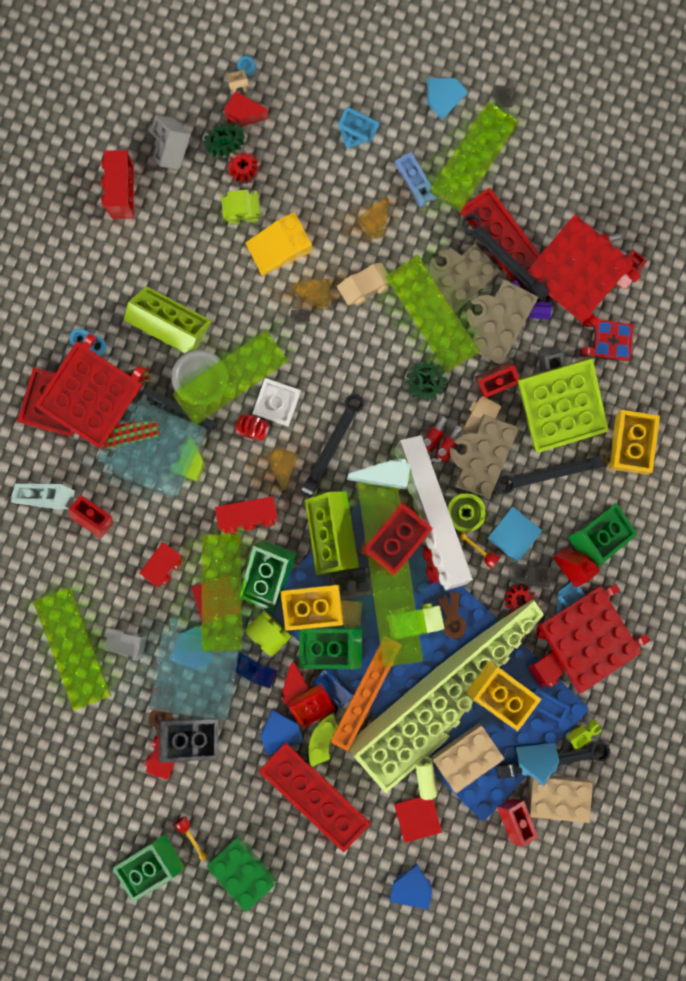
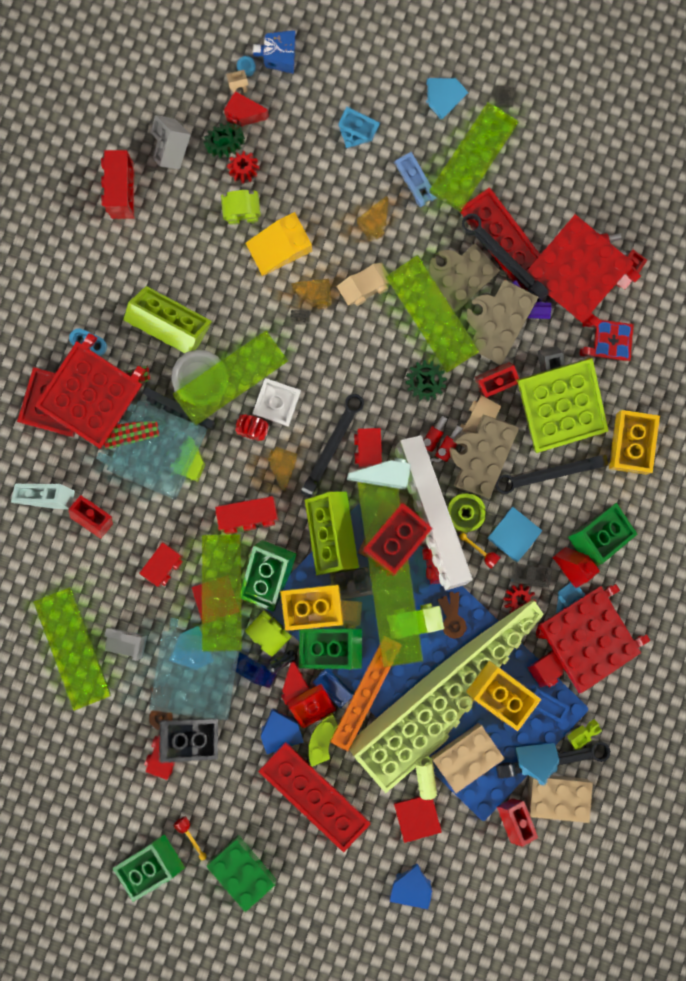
none -> blue torso [253,31,296,73]
none -> black axle [267,650,297,674]
none -> red brick [354,428,382,469]

